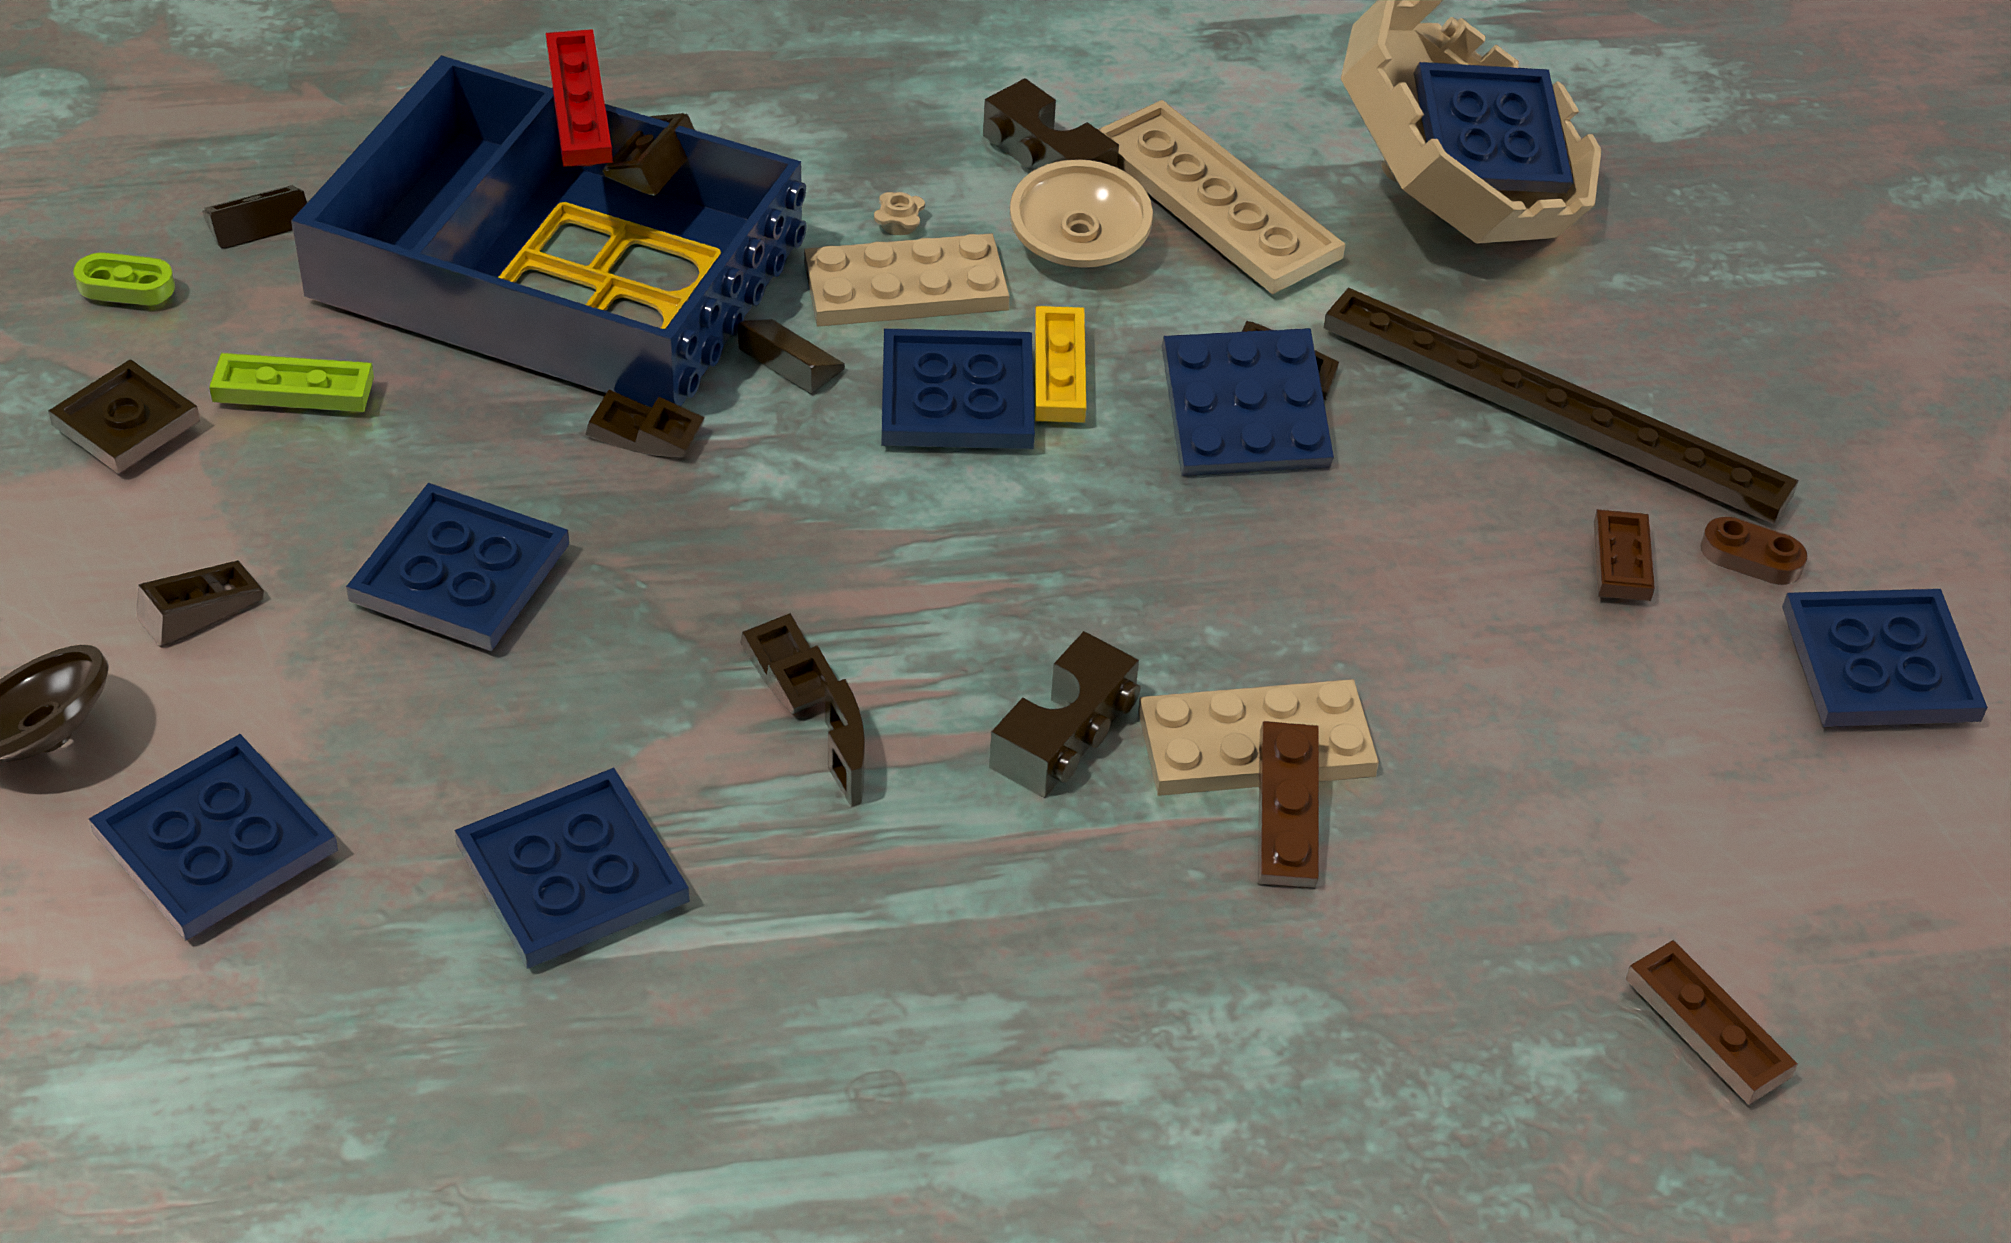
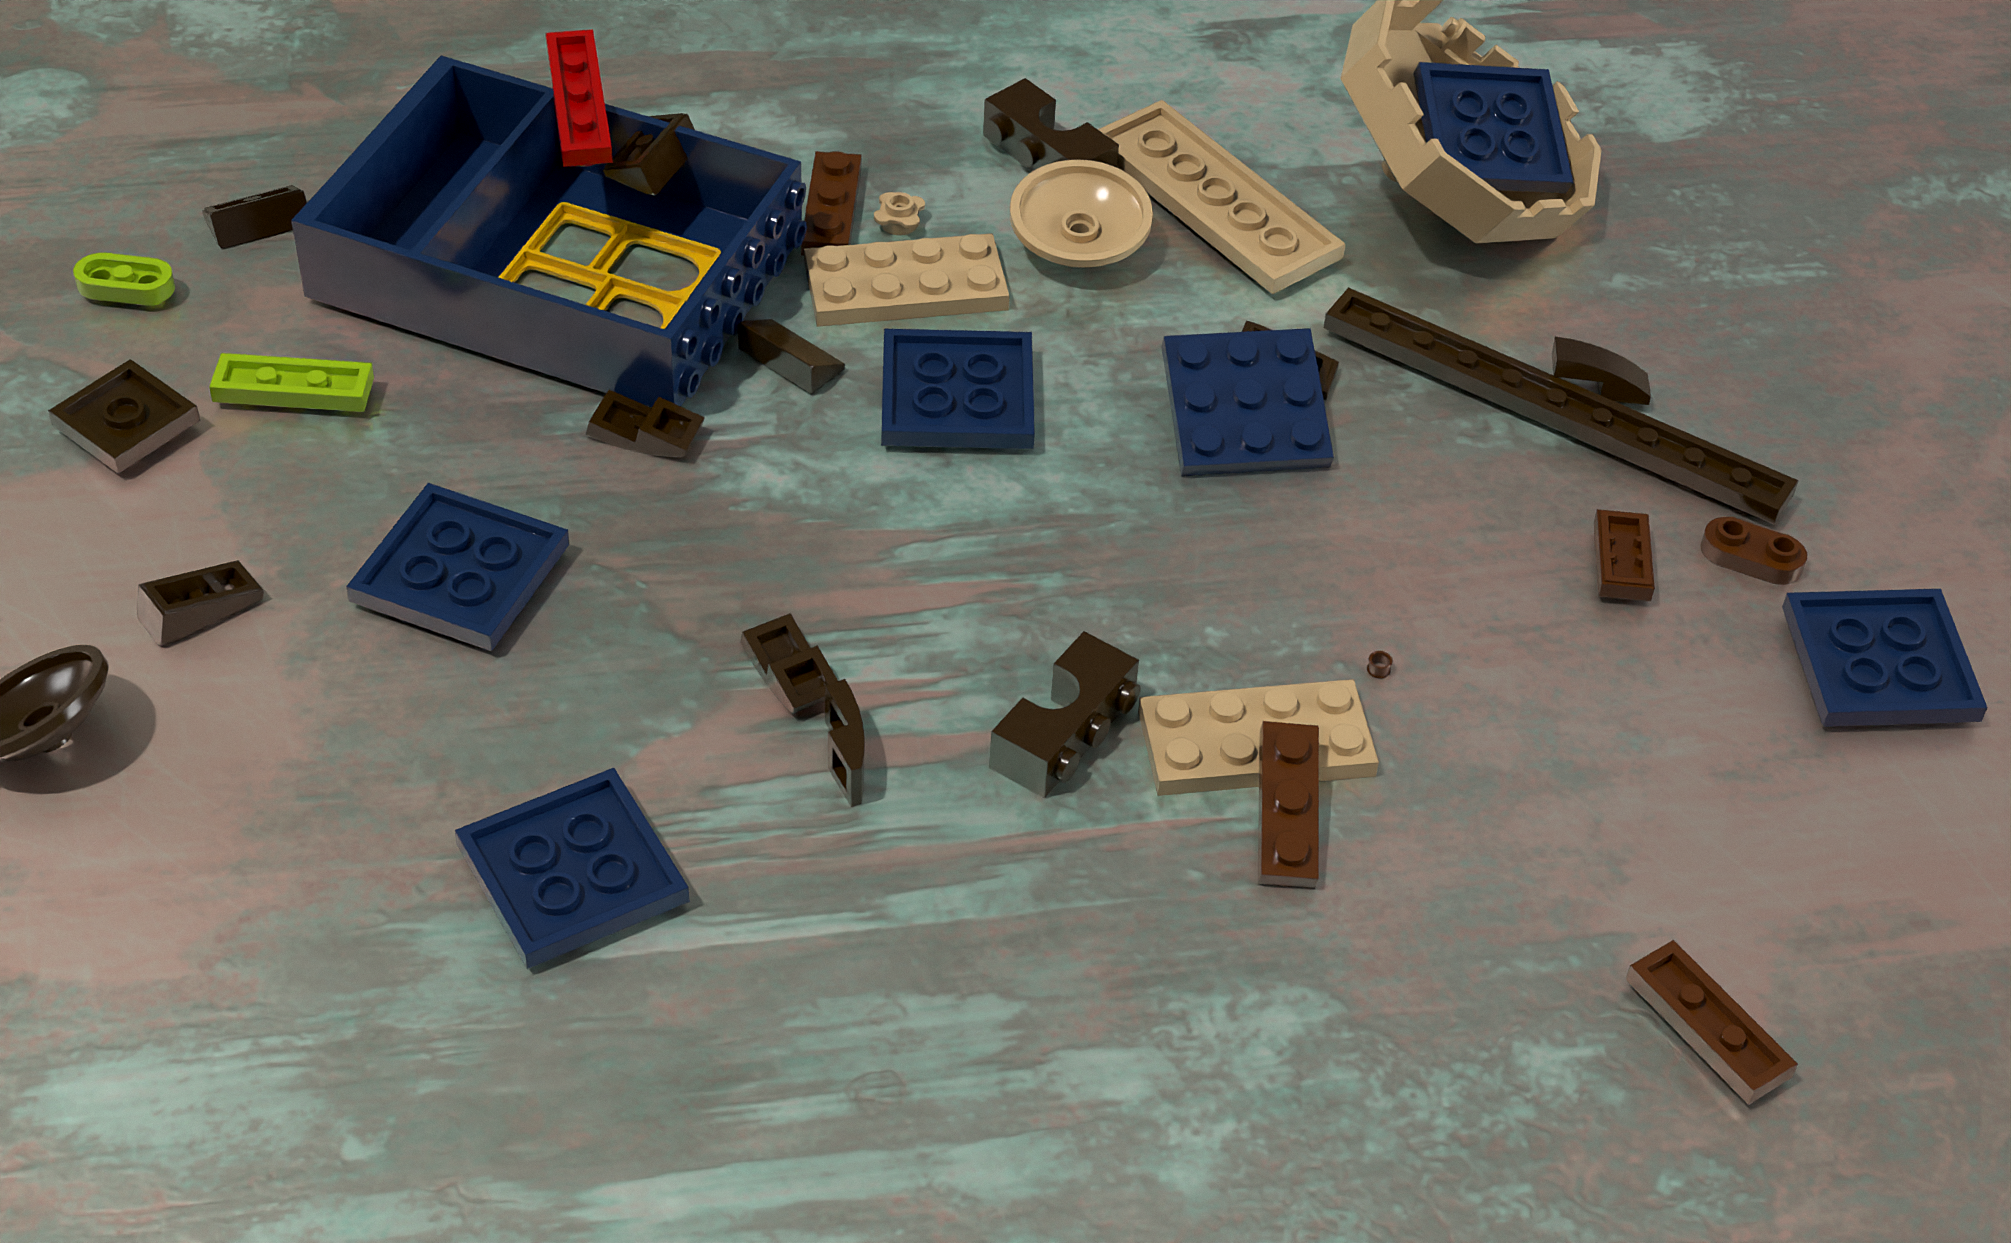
dark blue plate [89,734,338,941] -> none
yellow plate [1035,306,1086,423] -> none
none -> reddish brown plate [801,151,862,256]
none -> reddish brown piece [1367,651,1393,679]
none -> dark brown slope [1552,336,1651,405]

